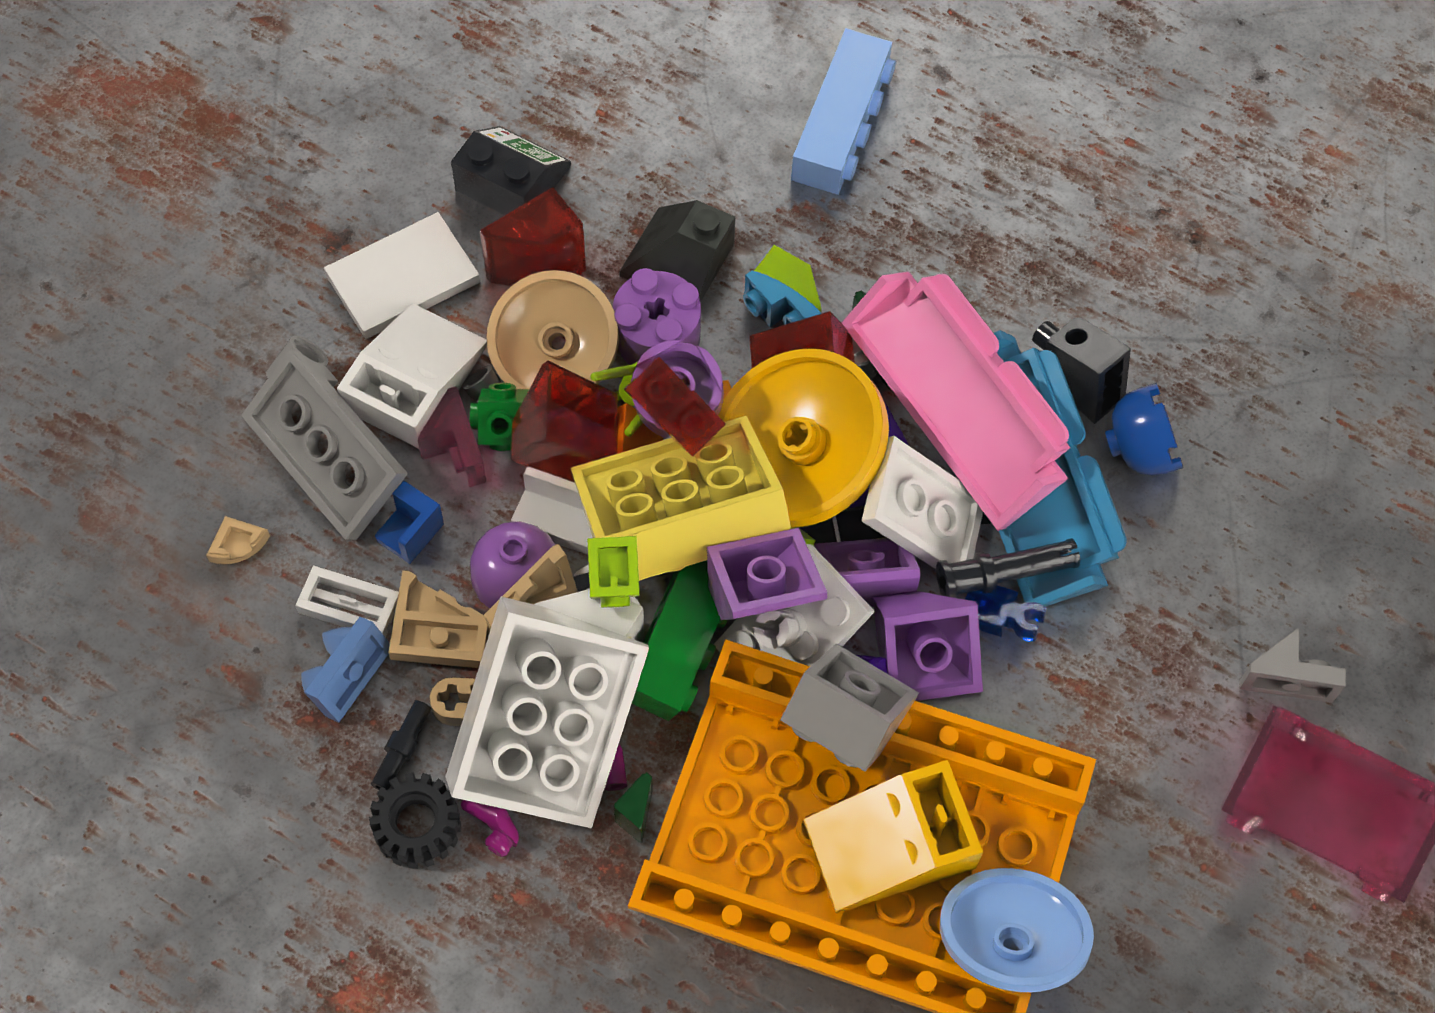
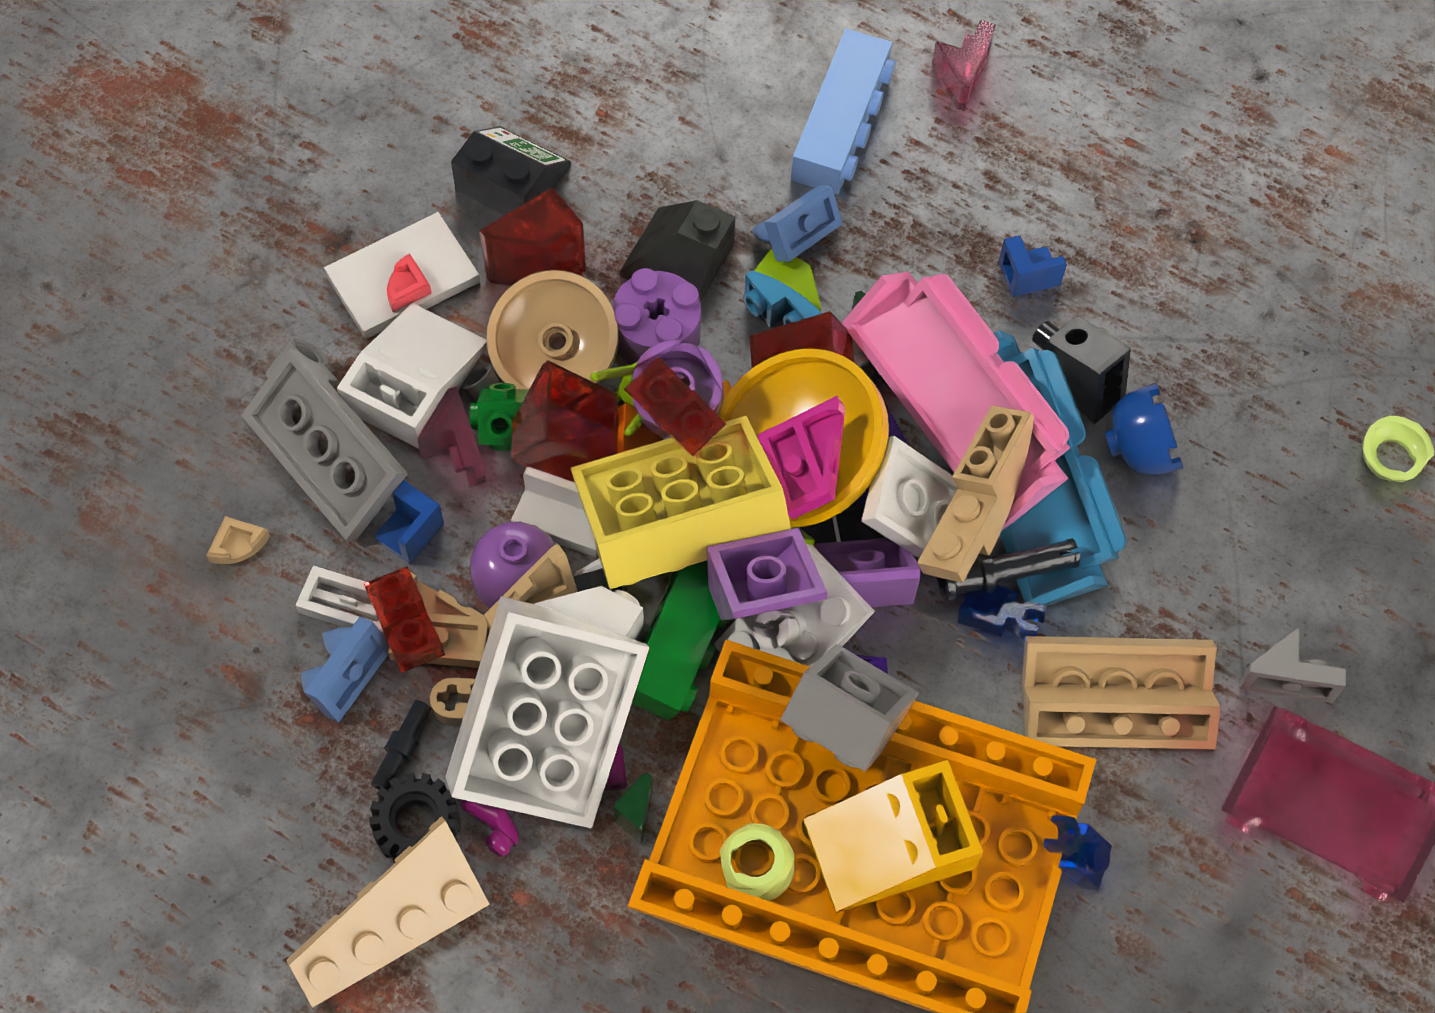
lime bracket [587,536,640,608] -> none
medium lavender slope [873,591,983,701] -> none
light blue dish [939,868,1094,992] -> none
none -> tan wing [287,816,490,1008]
none -> clear red slope [363,566,445,673]
none -> coral tile [386,253,432,312]
none -> yellowish green piece [719,823,795,901]
none -> medium blue tile [752,185,843,262]
none -> dark pink wing [757,396,845,519]
none -> tan slope [917,405,1034,583]
none -> clear pink slope [932,20,996,111]
none -> blue panel [998,235,1067,297]
none -> tan slope [1022,636,1221,749]
none -> clear blue plate [1043,815,1112,890]
none -> yellowish green piece [1362,415,1434,482]

